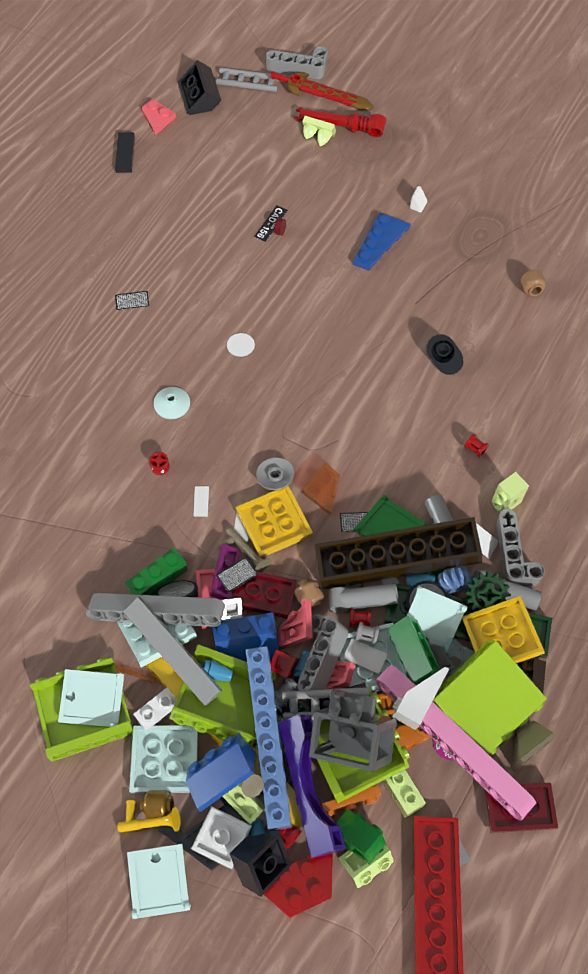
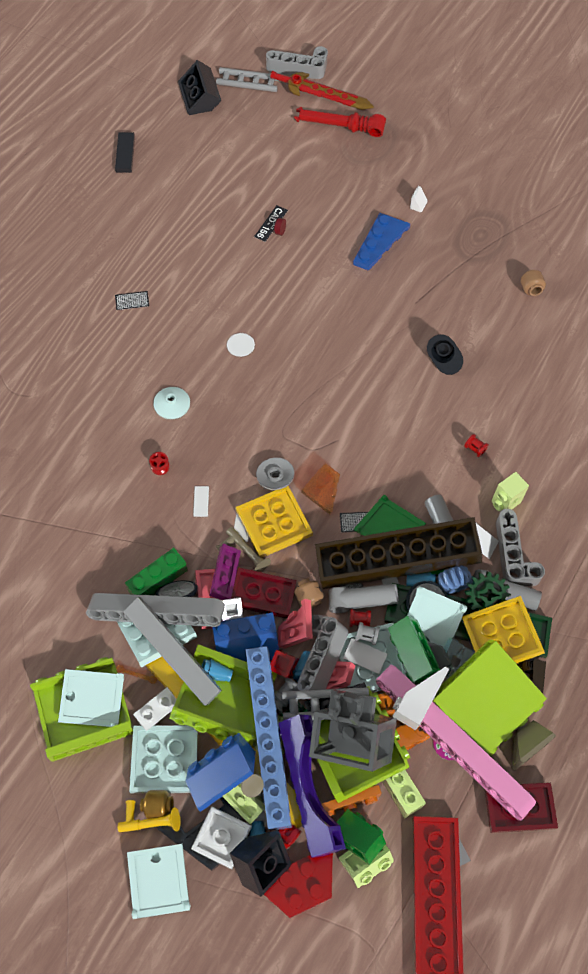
coral wing [142,99,176,135] -> none
sticker [216,557,258,593] -> none
yellowish green tile [303,116,336,147] -> none

